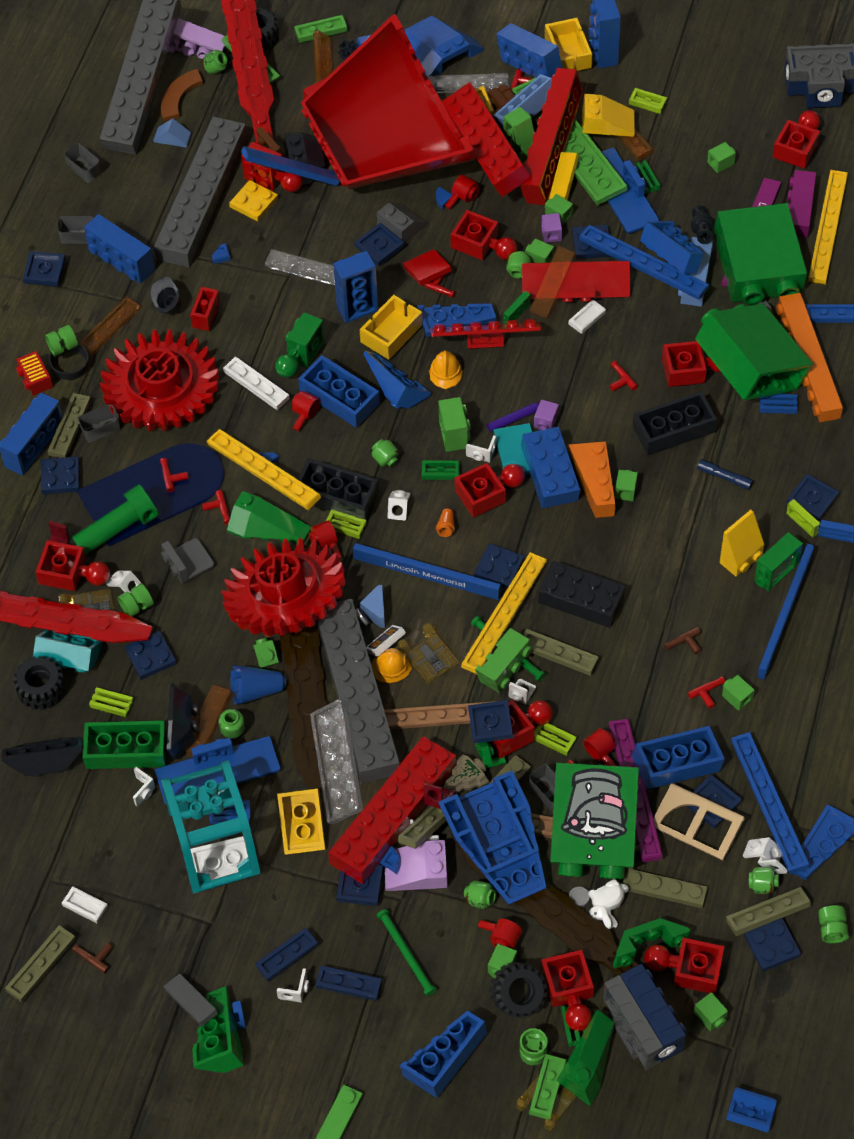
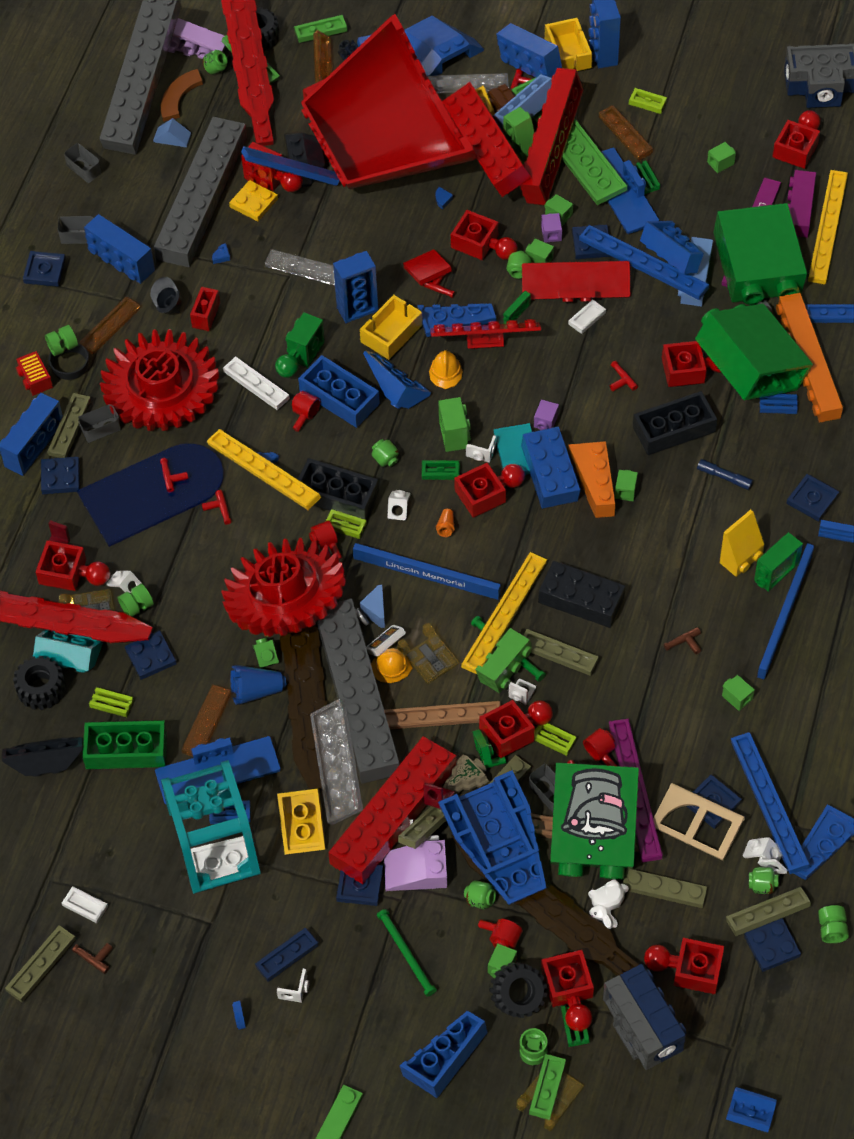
green piece [72,484,160,555] -> none
white bracket [133,767,155,807] -> none
dark grey bracket [161,538,214,584] -> none
dark grey tile [163,973,218,1027] -> none
black wedge [167,683,200,760] -> none
green wedge [192,986,244,1073] -> none
bright green head [218,709,245,738] -> none
green wedge [227,491,311,543] -> none
reddish brown plate [256,127,285,158] -> none
dark blue plate [315,966,382,1001] -> none
dark blue plate [354,223,405,266] -> none
dark grey slope [377,202,427,243] -> none
blue tile [380,846,401,874] -> none
red piece [445,174,479,210] -> none
dark blue plate [468,700,513,744] -> none
dark blue plate [474,543,524,589] -> none
dark purple piece [487,402,539,432] -> none
clear orange tile [530,246,575,319] -> none
yellow tile [549,152,579,200] -> none
green wedge [556,1010,614,1106] -> none
light grey piece [569,887,590,907] -> none
yellow slope [582,94,635,137] -> none
green slope [613,918,690,969] -> none
blue brick [632,726,725,790] -> none
red piece [687,676,725,709] -> none
black piece [691,205,714,244] -> none
bright green brick [694,993,728,1031] -> none
lime tile [786,499,820,538] -> none

